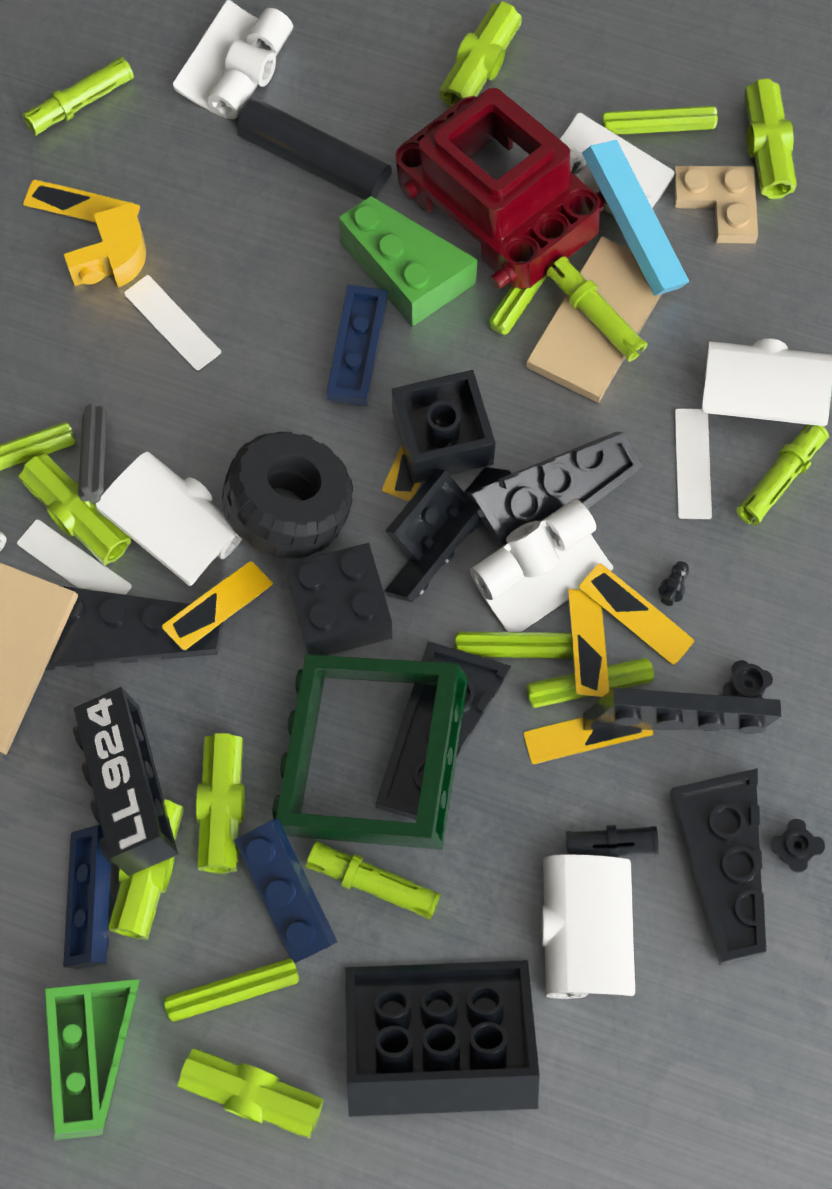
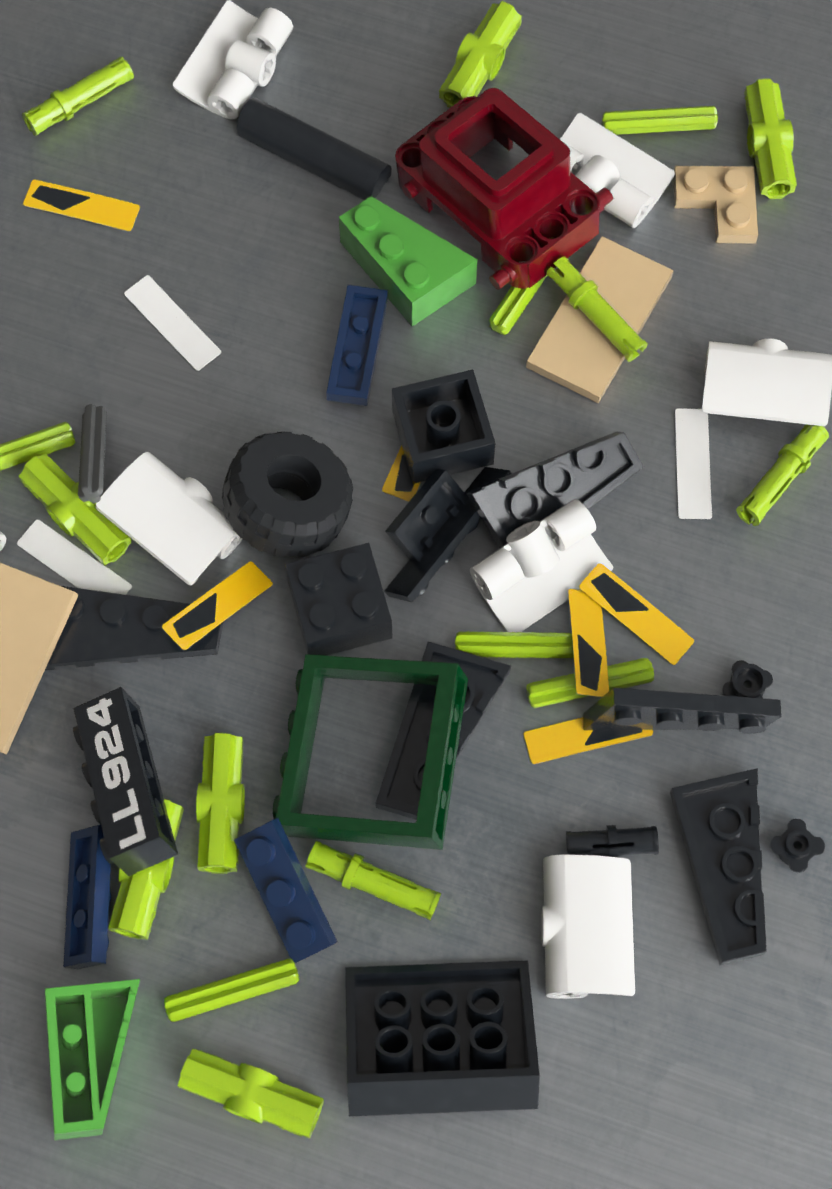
yellow brick [64,202,146,288] -> none
medium azure tile [582,140,689,296] -> none
black piece [658,561,689,606] -> none

